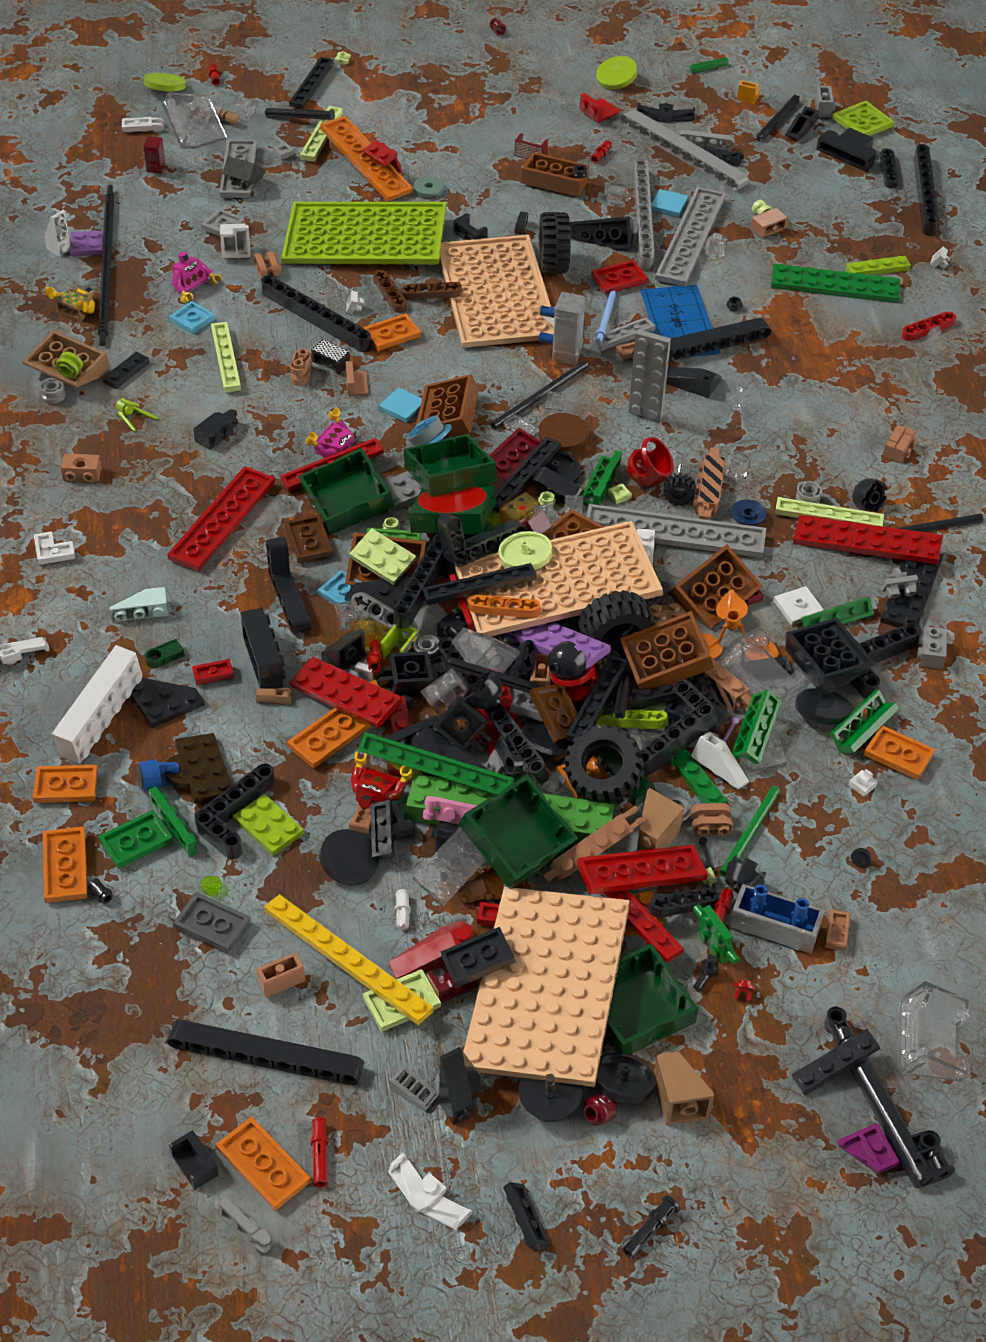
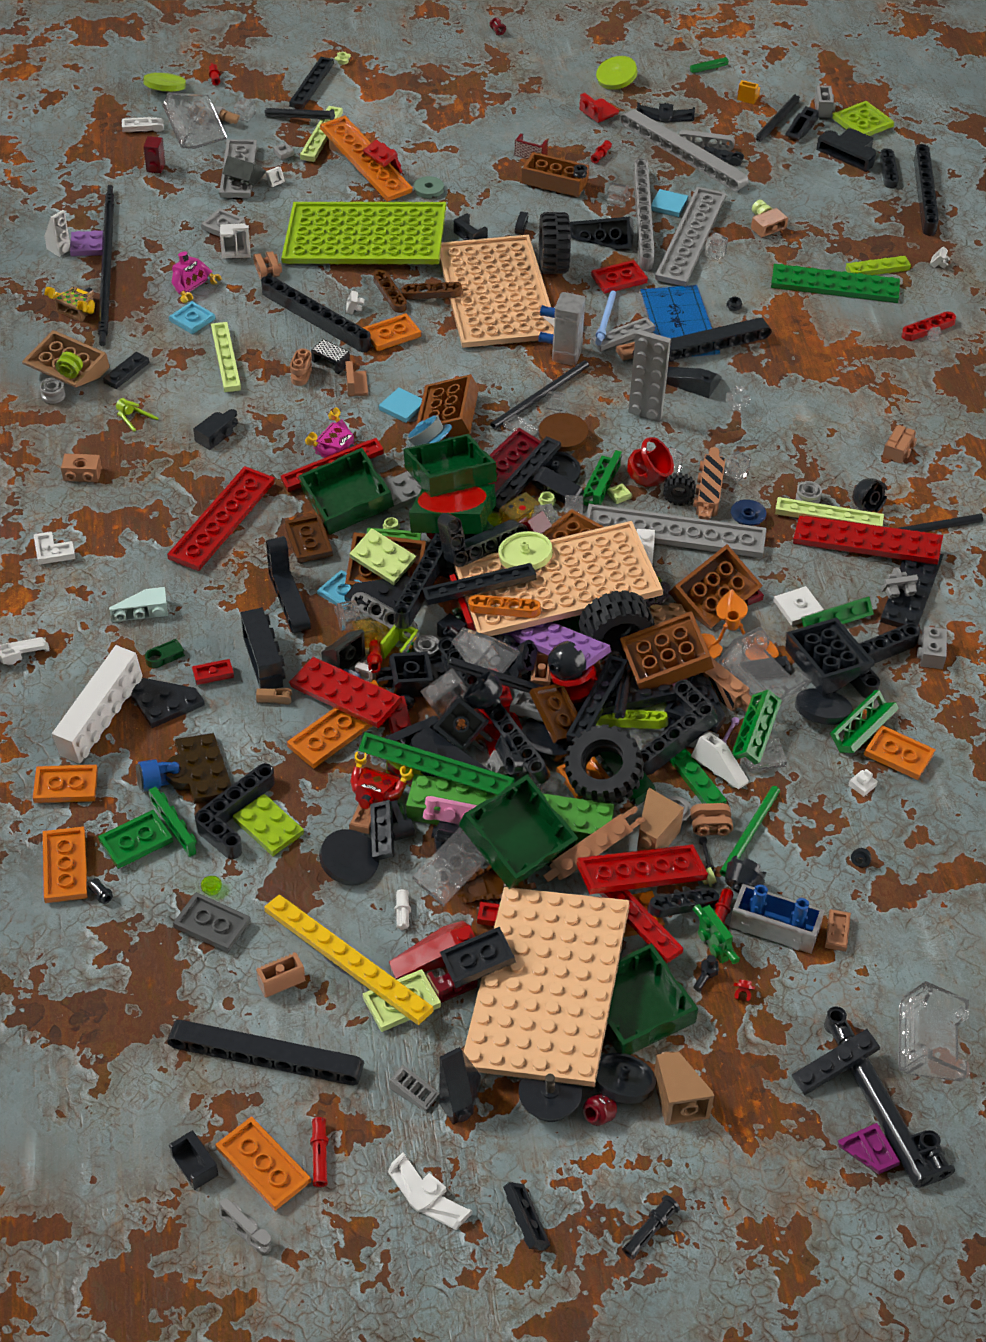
none -> white tile [266,167,285,187]

